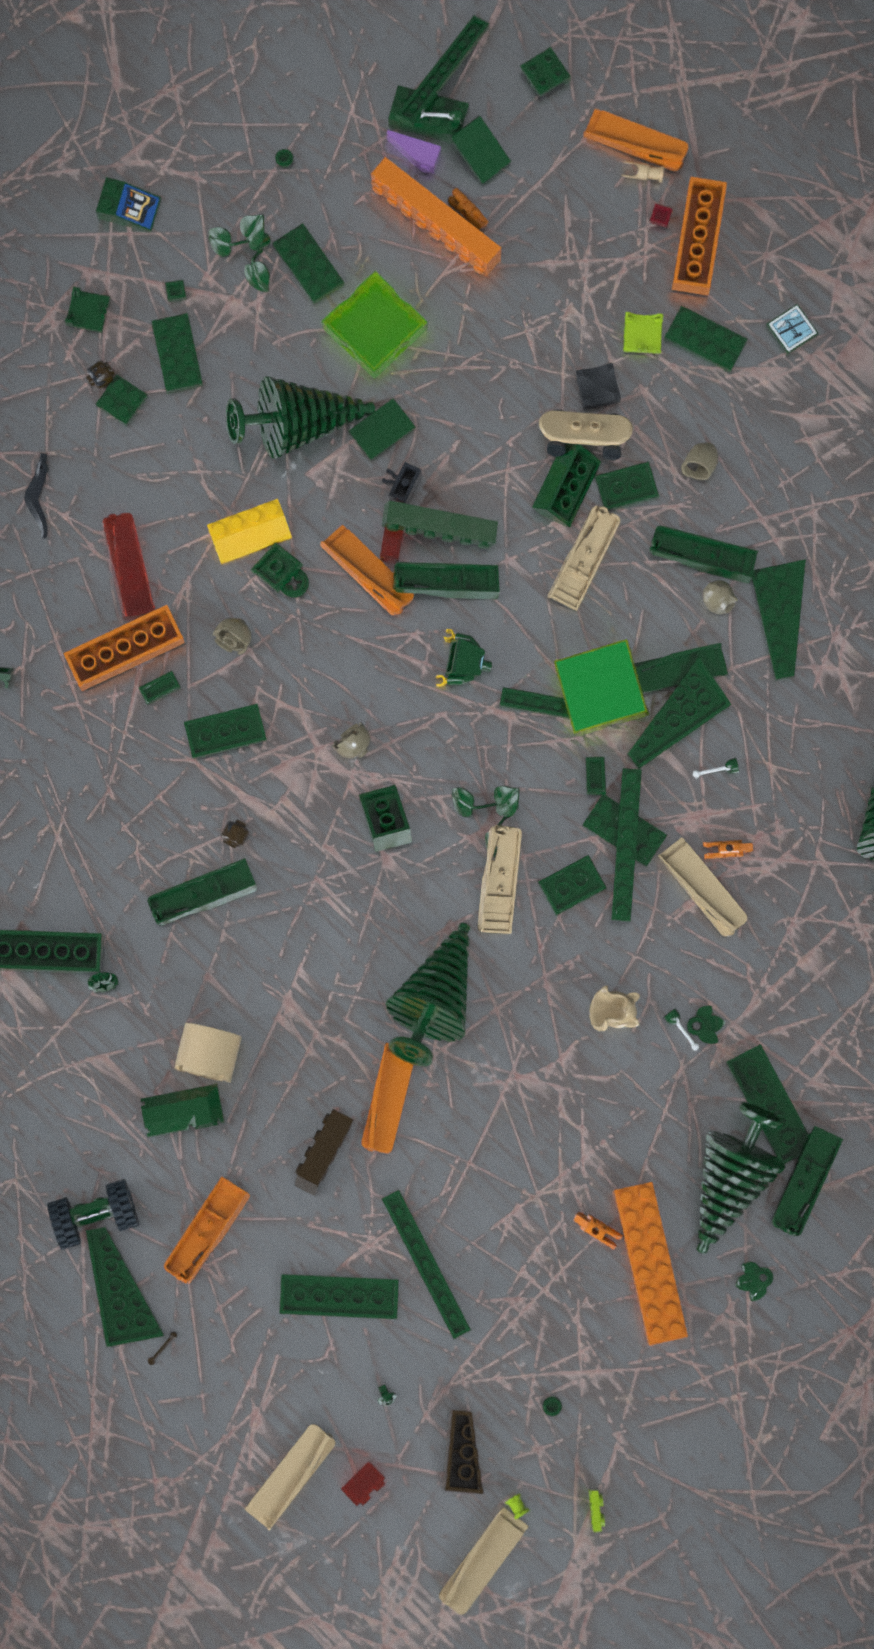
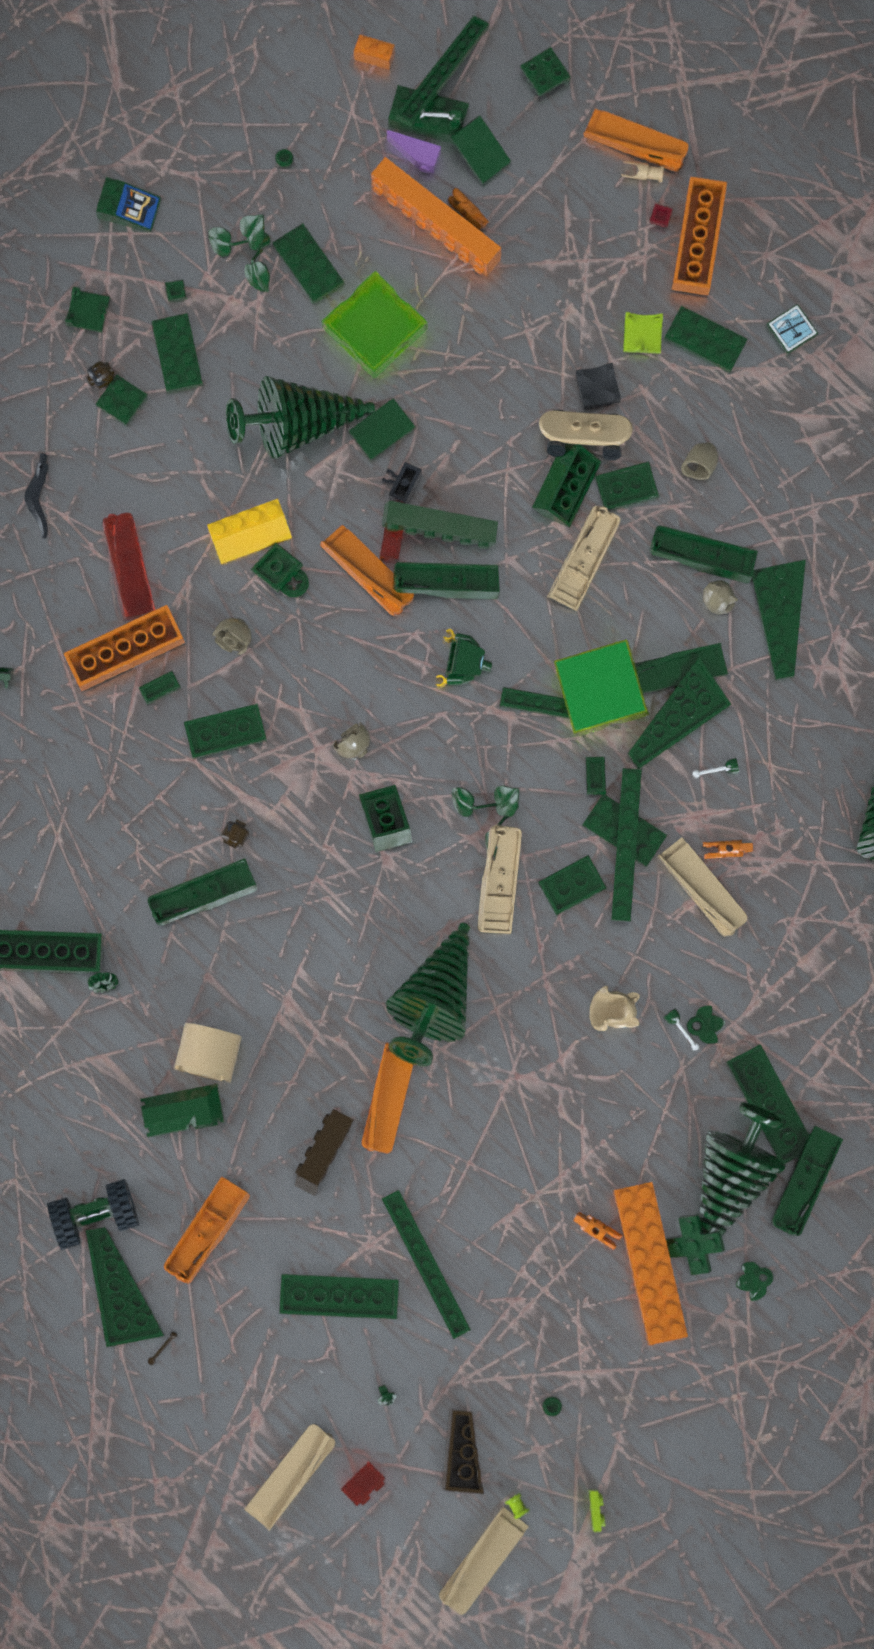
none -> orange brick [354,34,395,70]
none -> dark green plate [666,1214,725,1275]

